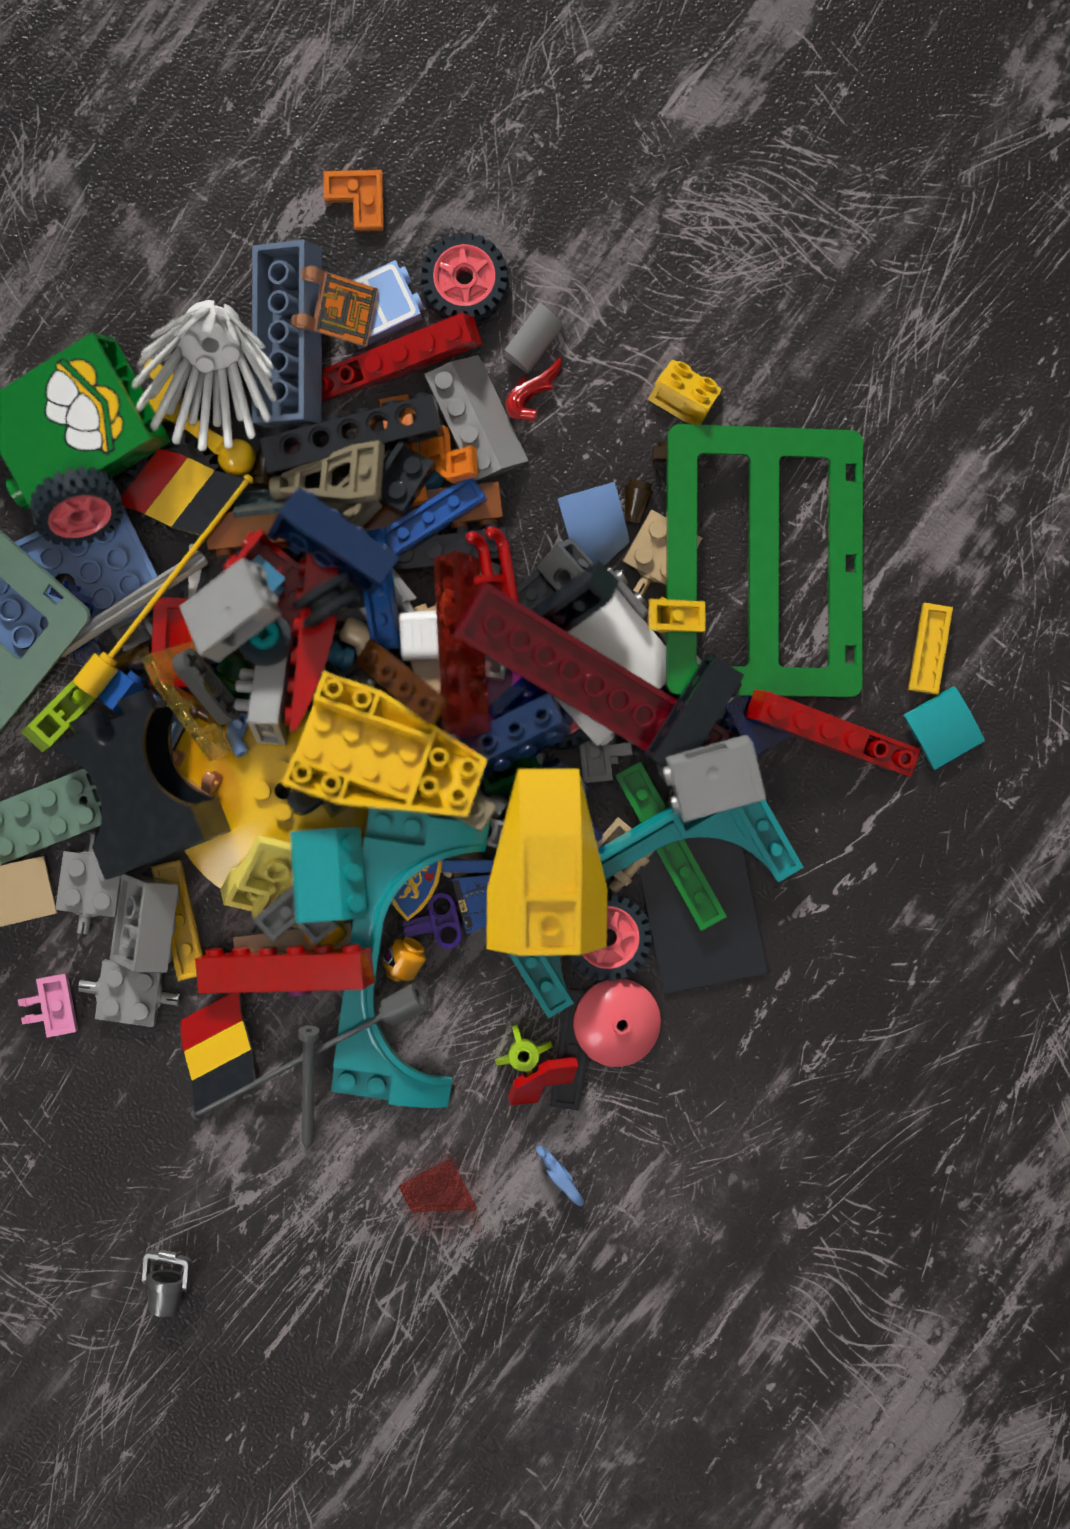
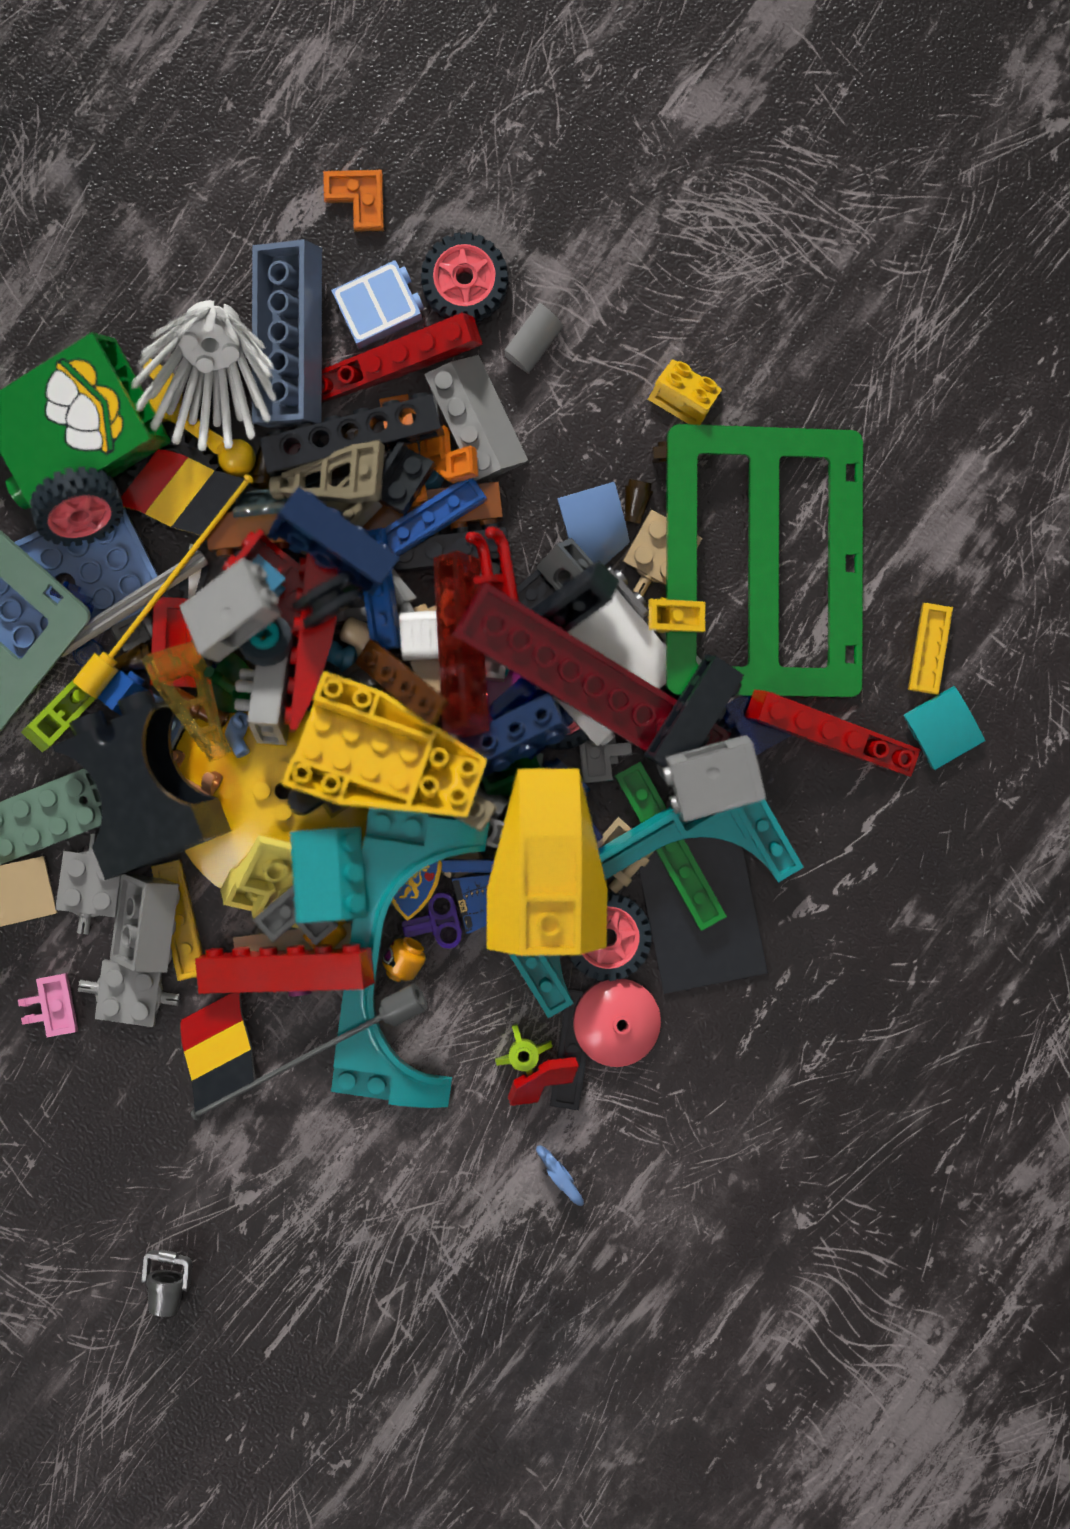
dark grey beam [173,648,240,725] -> none
flag [291,266,378,347] -> none
dark grey bar [298,1025,320,1147] -> none
clear red wing [398,1157,477,1213] -> none
red piece [505,358,562,422] -> none

